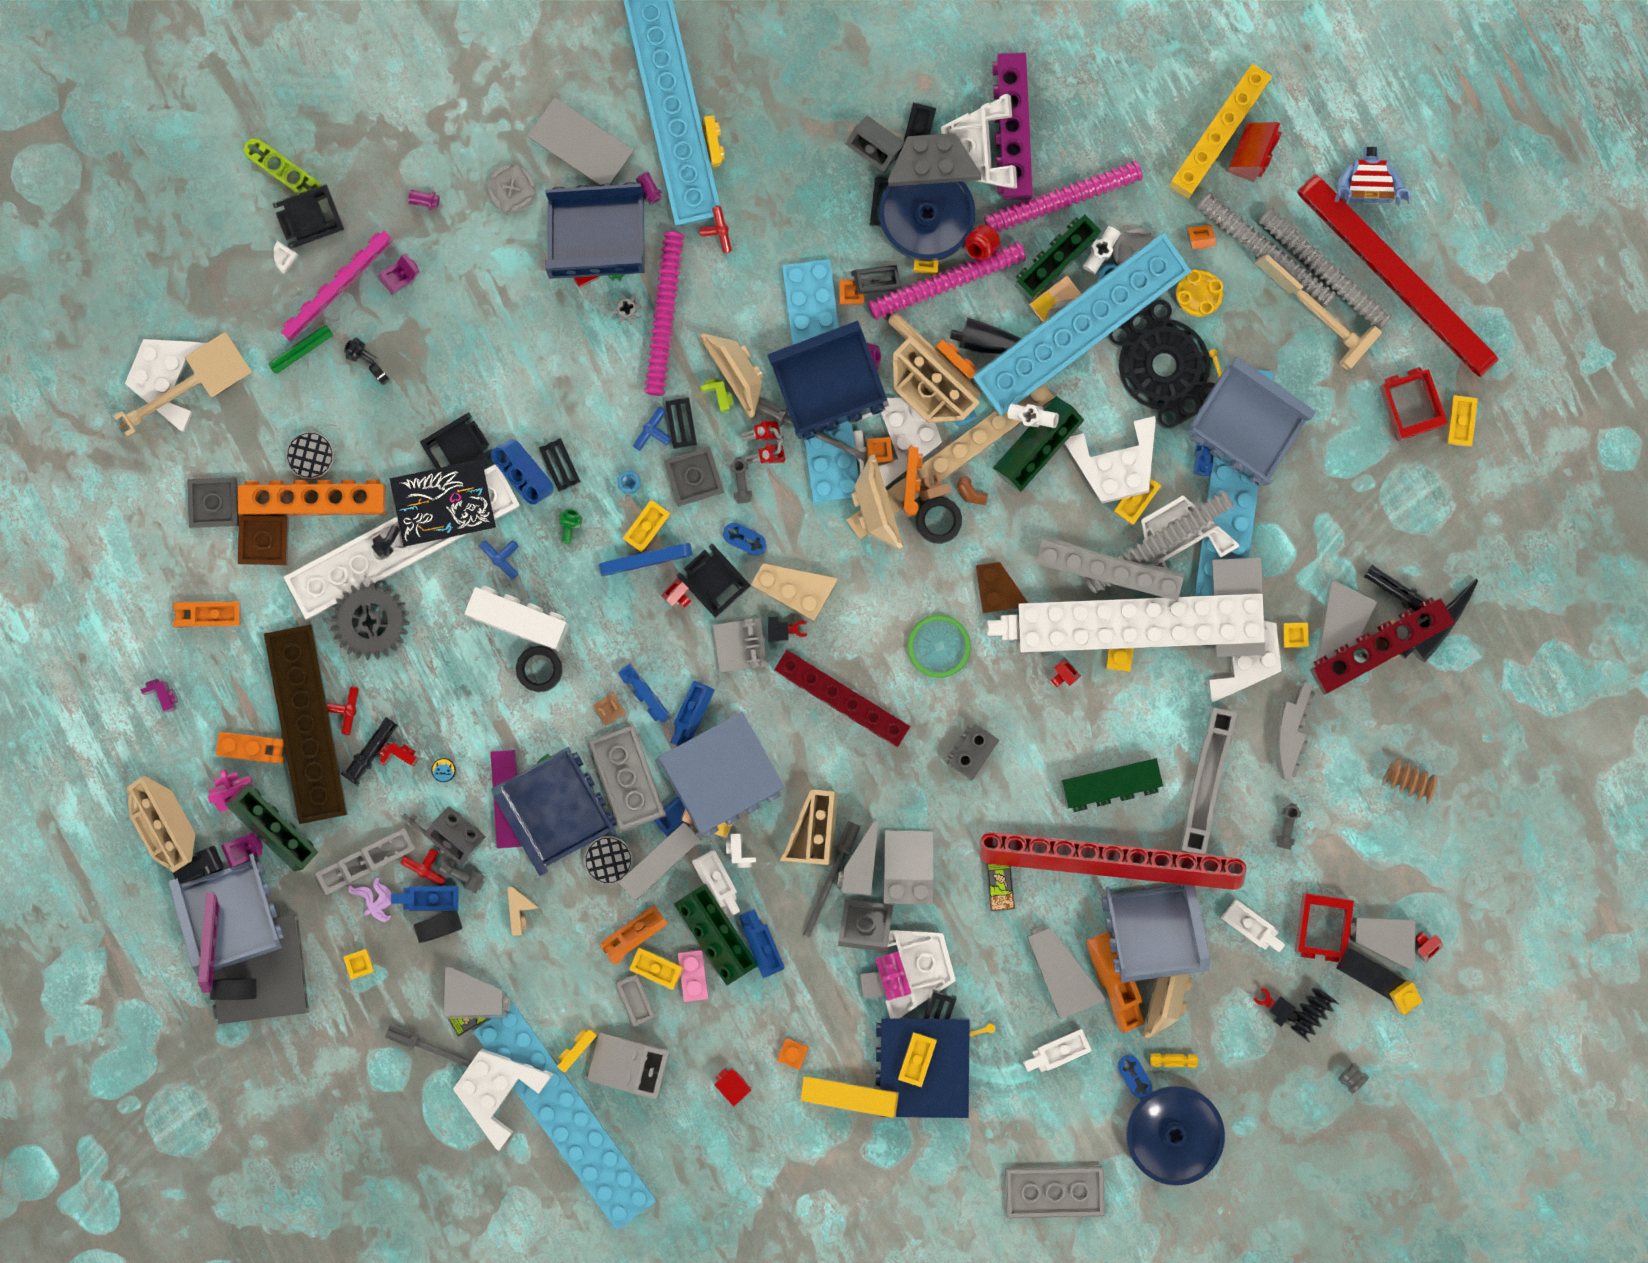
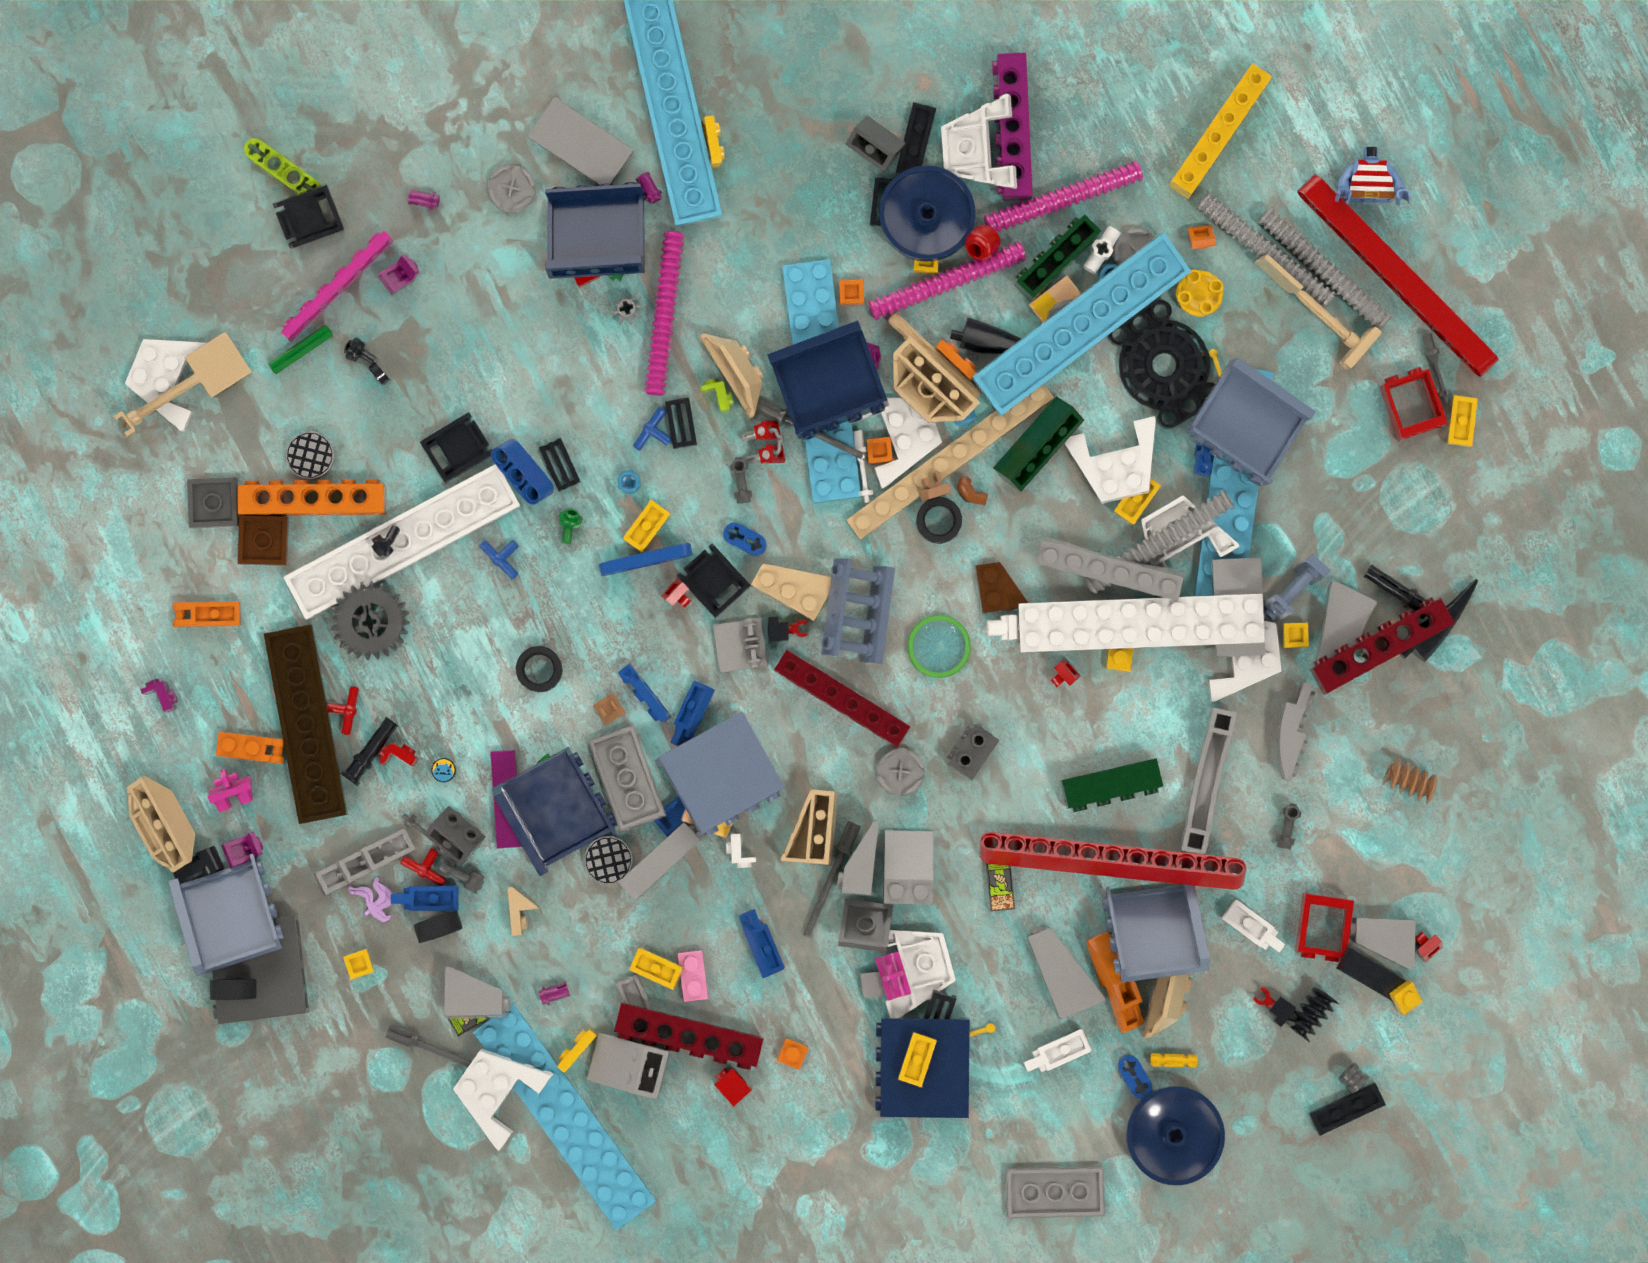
magenta tile [198,893,220,993] -> none
dark green brick [225,785,318,872] -> none
white tile [274,241,298,275] -> none
black sticker [389,459,496,547] -> none
white brick [465,585,570,652] -> none
orange plate [600,905,668,964] -> none
dark grey tile [664,446,724,507] -> none
dark green brick [674,883,758,986] -> none
white hinge [692,850,740,918] -> none
red piece [699,205,732,253] -> none
yellow tile [800,1076,899,1118] -> none
black tile [851,265,901,295] -> none
tan wedge [851,454,904,550] -> none
dark grey wing [888,133,981,186] -> none
orange plate [903,447,923,517] -> none
white axle [1008,404,1059,428] -> none
red slope [1227,122,1282,183] -> none
none -> magenta pin [538,981,570,1005]
none -> dark red brick [614,1002,764,1070]
none -> sand blue fence [821,558,895,664]
none -> light grey tile [876,748,925,796]
none -> sand blue fence [1263,554,1331,621]
none -> black tile [1308,1082,1386,1136]
none -> dark grey piece [1422,333,1452,404]

